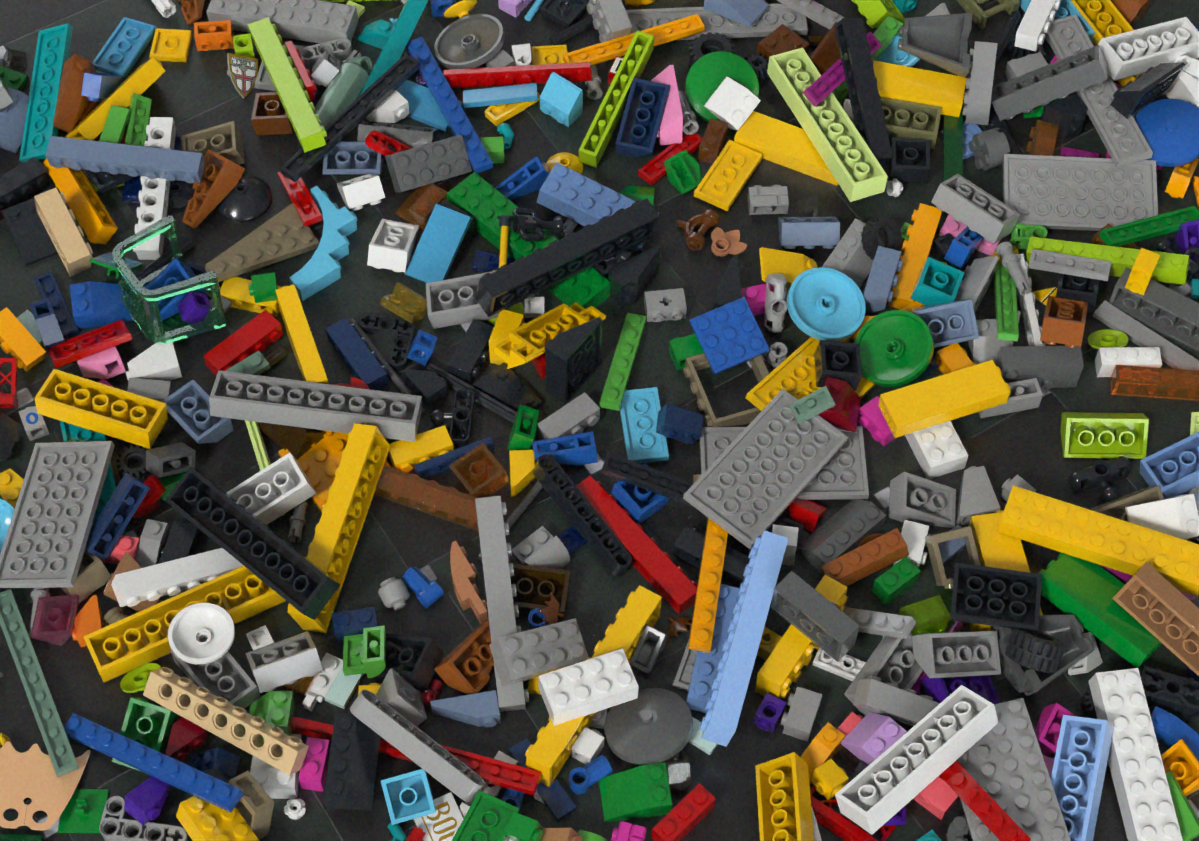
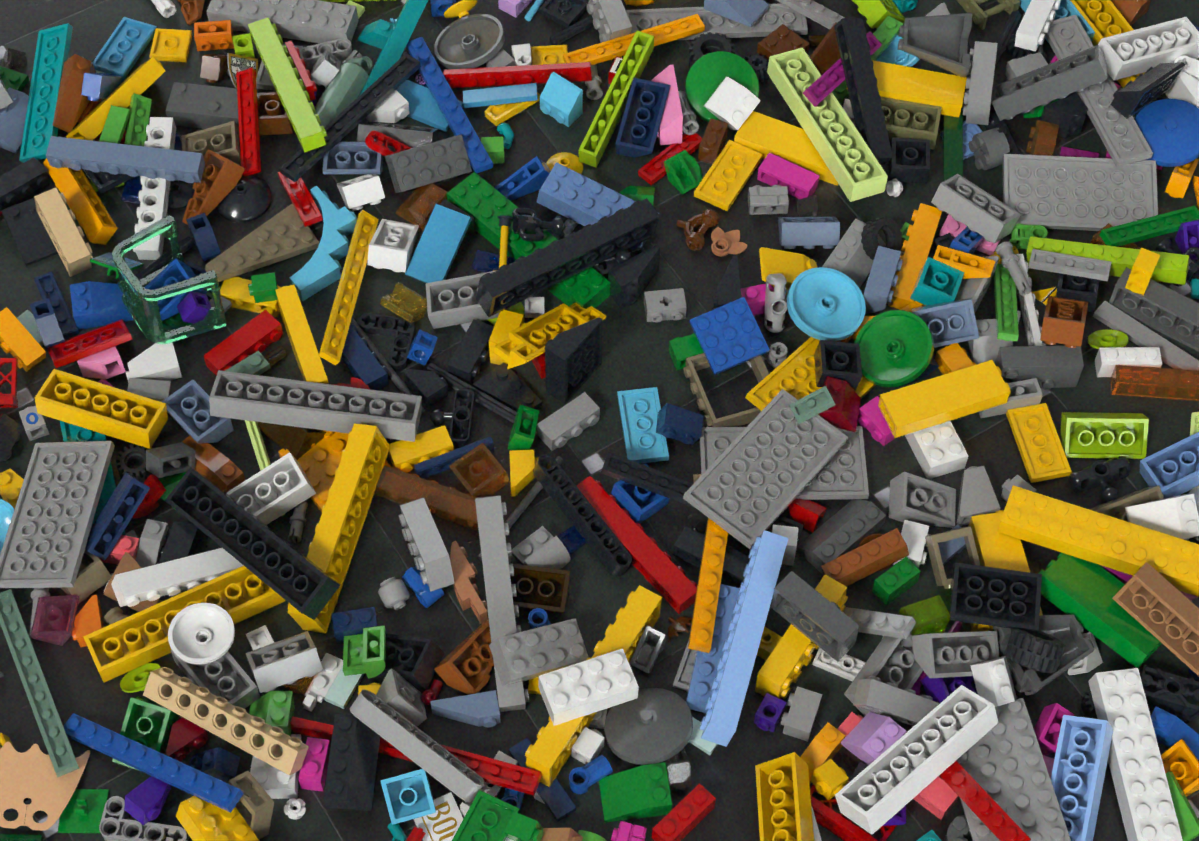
blue slope [532,431,598,466] -> none
reddish brown piece [537,592,564,625] -> none
bright green plate [600,313,646,411] -> none
none -> dark grey brick [166,82,239,129]
none -> dark orange wedge [182,436,245,493]
none -> dark blue slope [186,213,221,261]
none -> slope [200,53,228,83]
none -> red tile [236,68,261,176]
none -> yellow plate [319,210,379,366]
none -> light grey brick [398,498,455,592]
none -> dark pink brick [757,153,819,203]
none -> light orange slope [933,245,995,279]
none -> white slope [970,656,1017,707]
none -> yellow plate [1006,403,1072,483]

